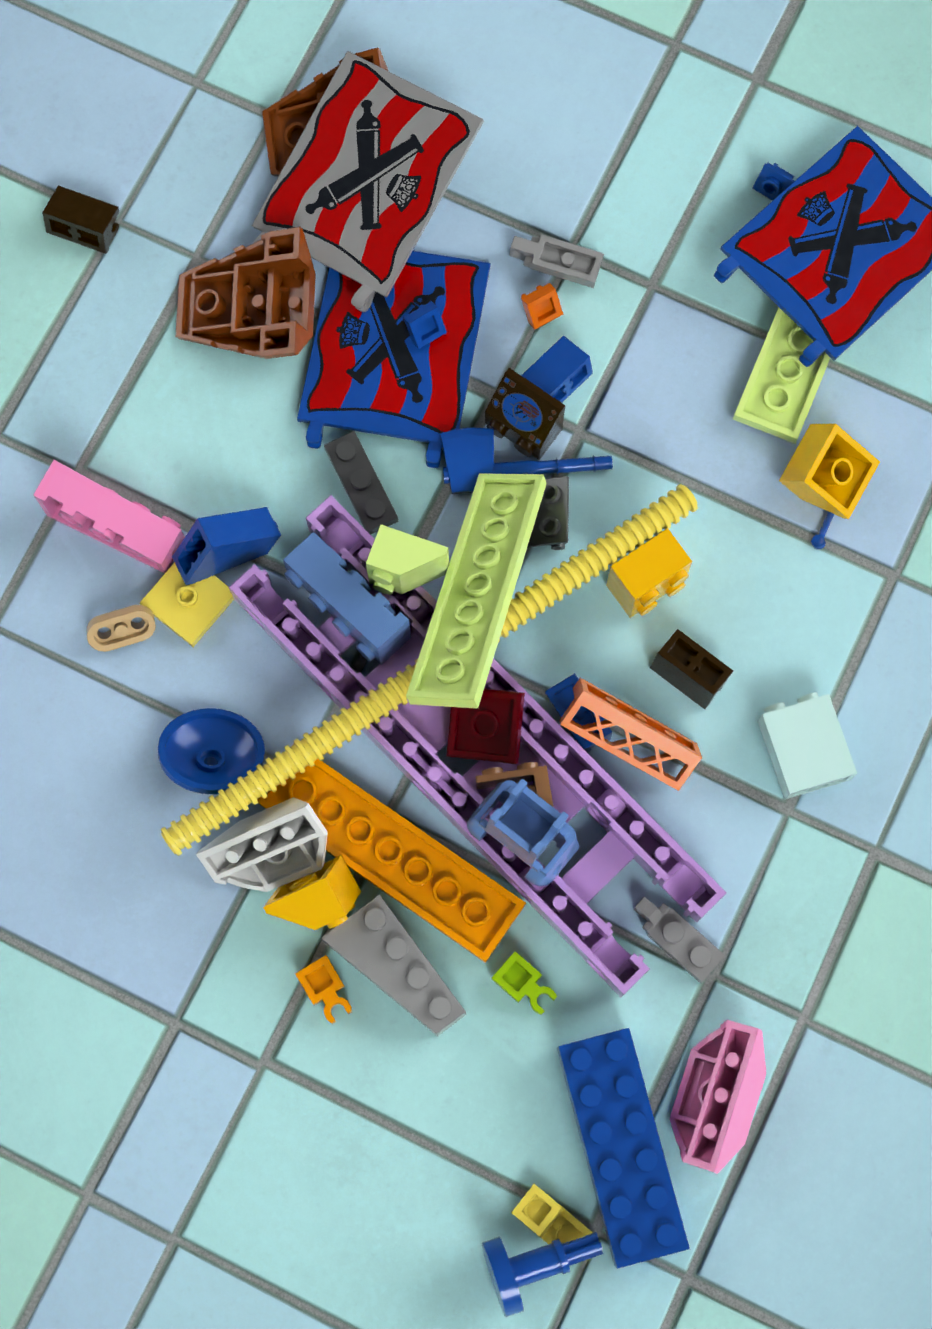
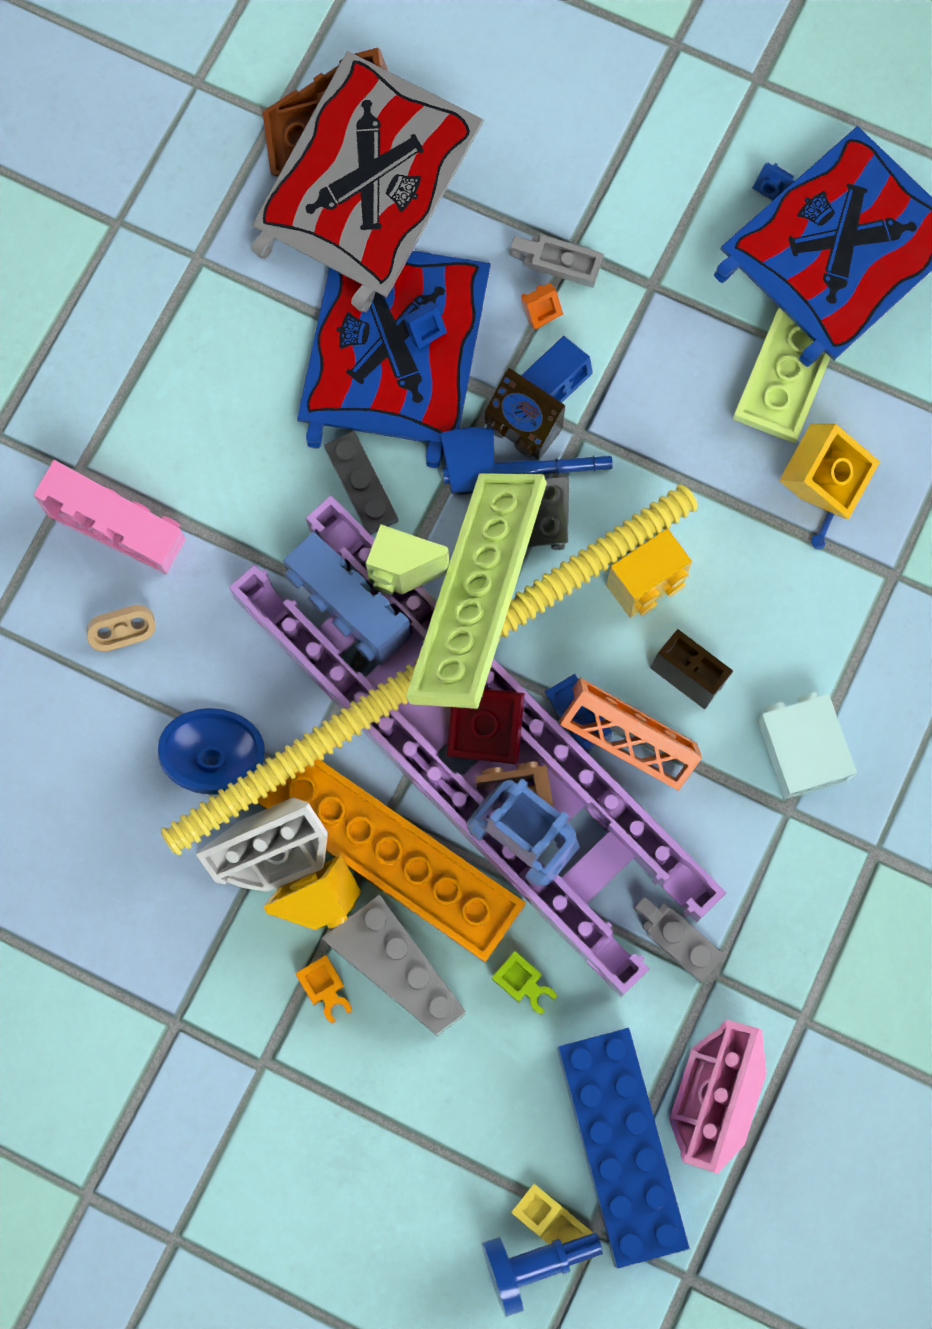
dark brown hinge [42,185,119,254] -> none
light yellow plate [140,562,234,647] -> none
blue slope [172,507,281,585] -> none
dark orange wedge [176,227,316,359] -> none

